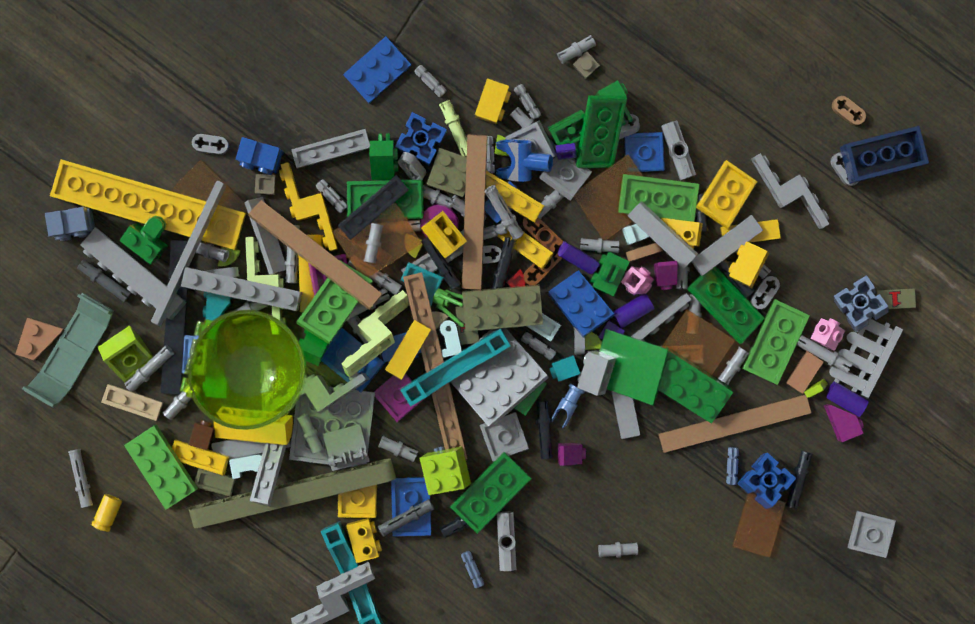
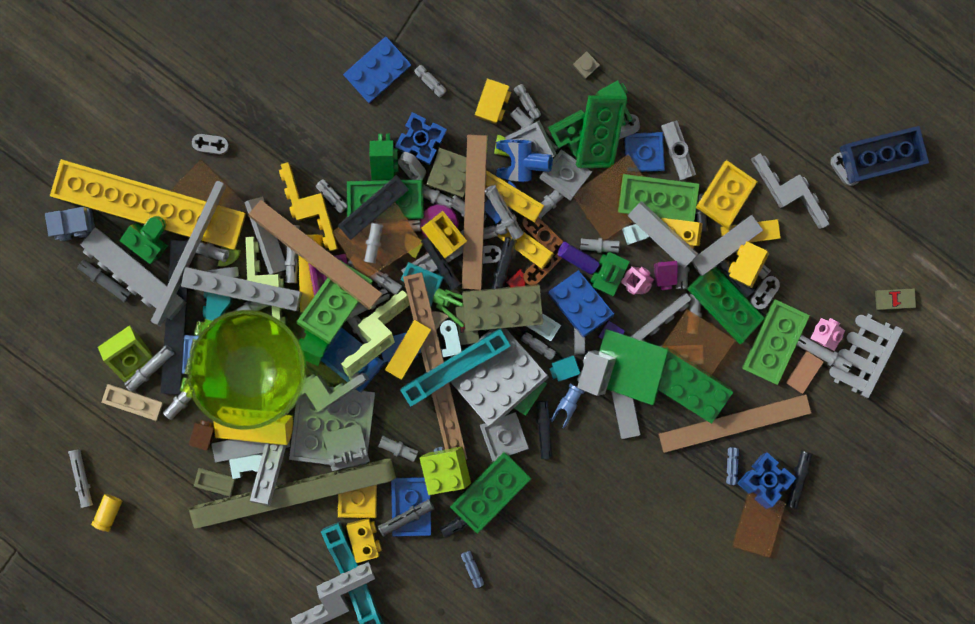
nougat wing [16,318,64,360] -> none
sand green windscreen [22,292,114,408] -> none
bright green plate [124,424,198,510] -> none
yellow tile [172,440,230,475] -> none
blue brick [235,137,284,175] -> none
dark tan plate [255,174,276,195] -> none
light grey plate [291,129,370,169] -> none
light grey pin [297,413,324,453] -> none
magenta tile [374,373,425,422] -> none
yellowish green pin [439,100,467,157] -> none
light grey axle [486,136,495,173] -> none
light grey piece [497,511,517,571] -> none
dark purple tile [556,143,577,160] -> none
light grey pin [557,35,596,64] -> none
magenta slope [558,443,586,466] -> none
lime tile [585,332,602,350] -> none
light grey pin [598,542,638,558] -> none
dark purple brick [613,294,654,329] -> none
medium nougat beam [626,243,663,261] -> none
light grey pin [718,347,750,385] -> none
lime tile [804,379,828,398] -> none
magenta slope [824,404,864,442] -> none
dark purple brick [827,381,868,417] -> none
medium nougat beam [832,96,866,126] -> none
sand blue brick [834,275,889,333] -> none
light grey plate [848,511,896,558] -> none

